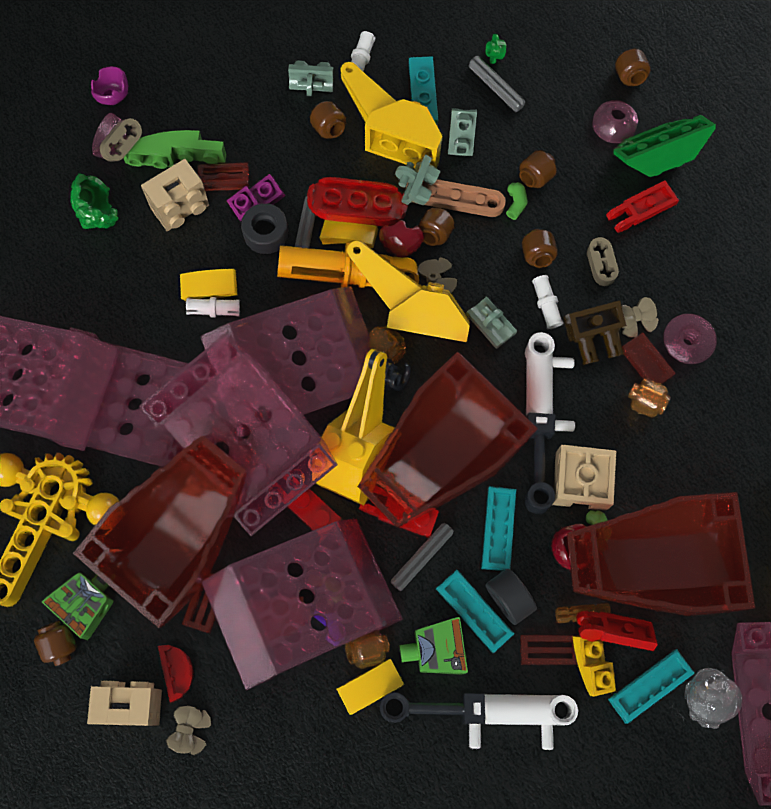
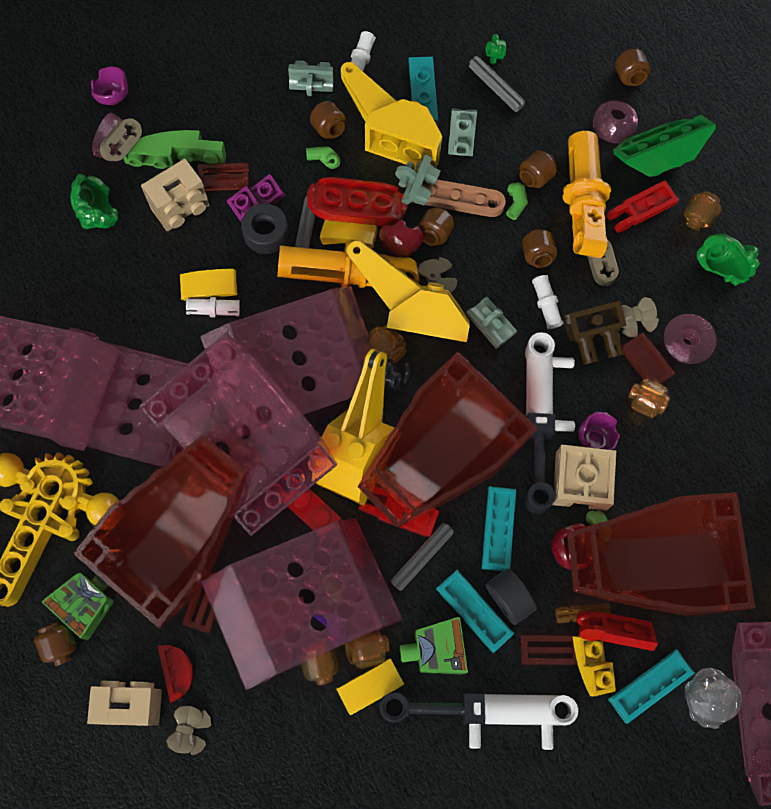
none -> clear orange head [299,639,340,685]
none -> bright green arm [306,146,340,169]
none -> light orange piece [562,131,611,258]
none -> magenta hair [578,412,620,450]
none -> clear orange head [683,191,722,231]
none -> green hair [697,233,760,286]

